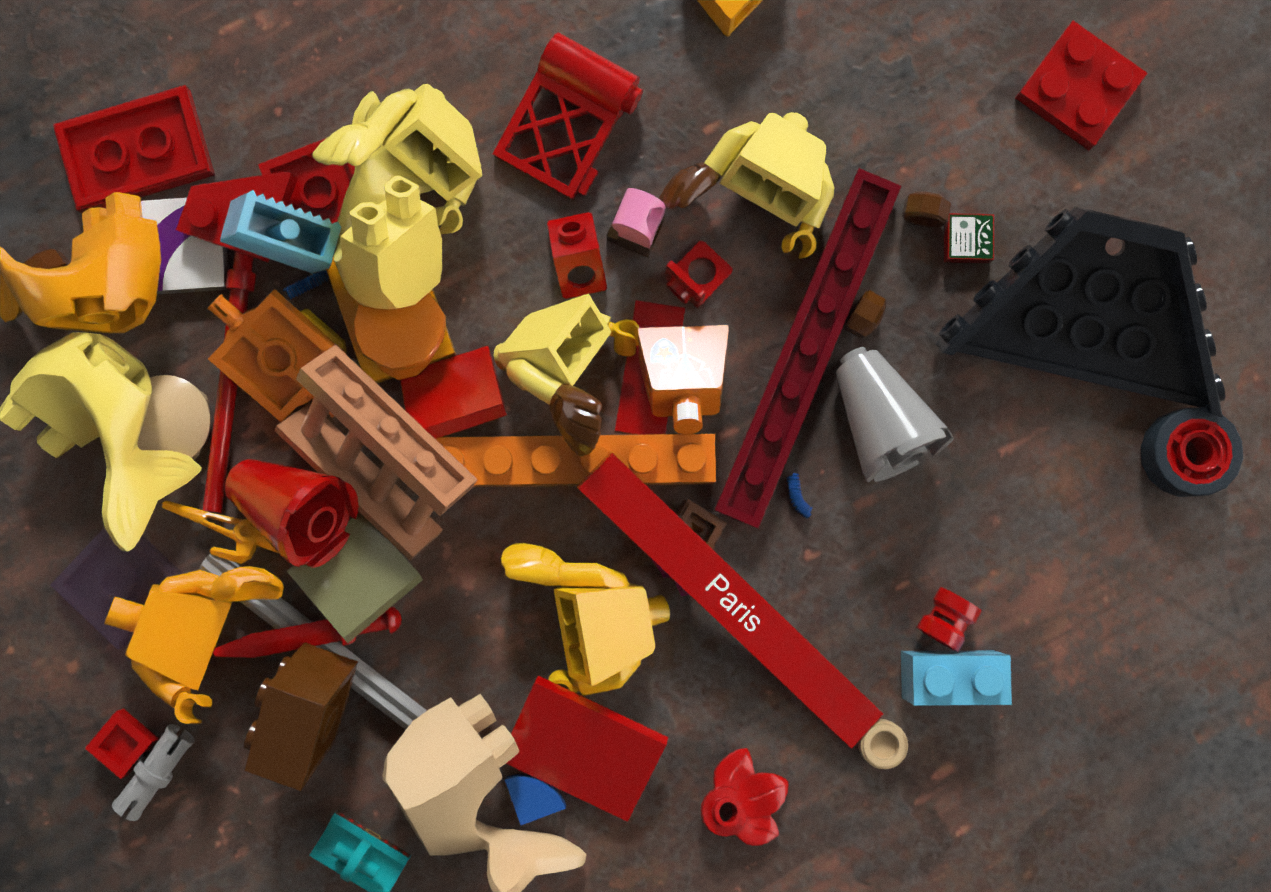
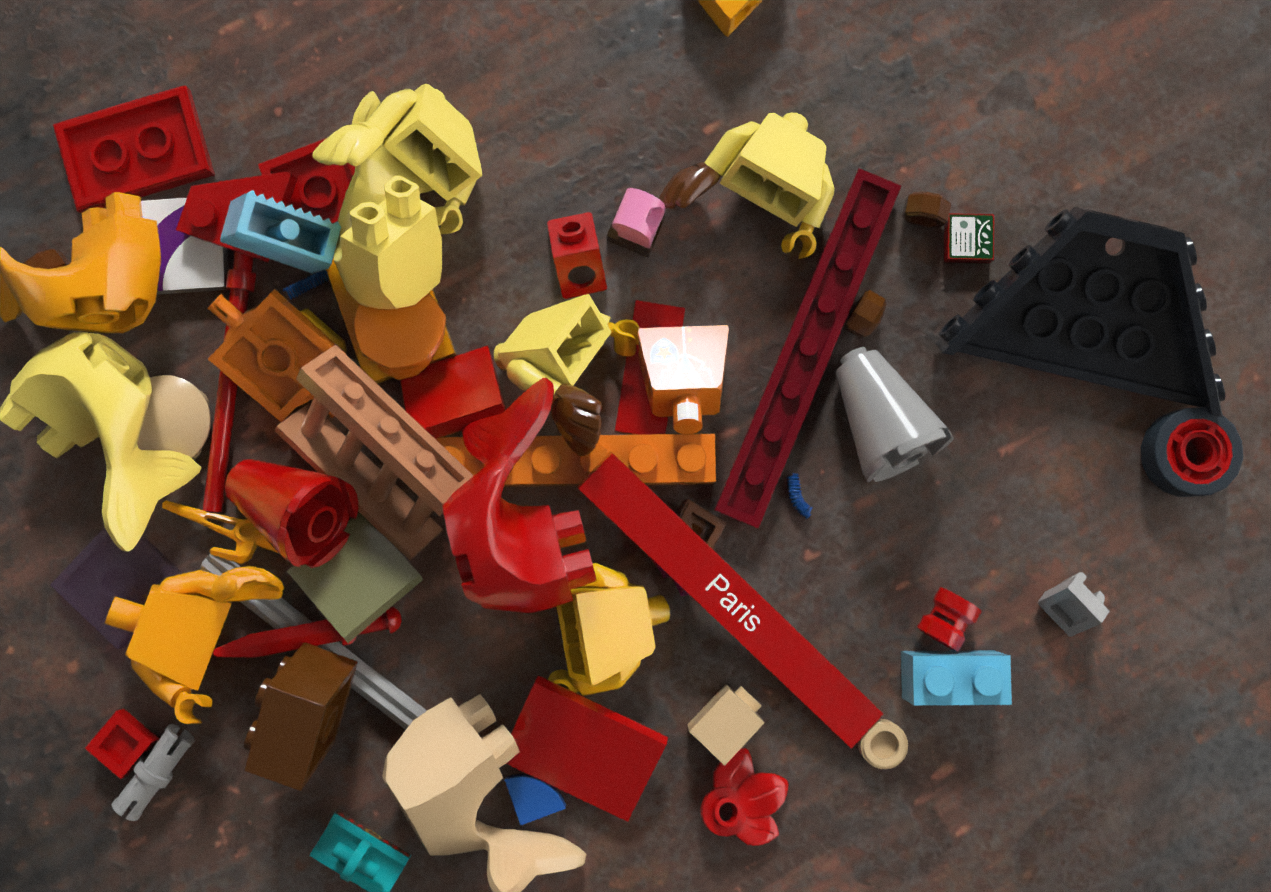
red piece [492,32,643,200] -> none
red bracket [665,240,733,309] -> none
red plate [1015,20,1148,151] -> none
none -> red hips [442,378,597,613]
none -> tan brick [687,684,764,766]
none -> light grey tile [1037,572,1110,637]

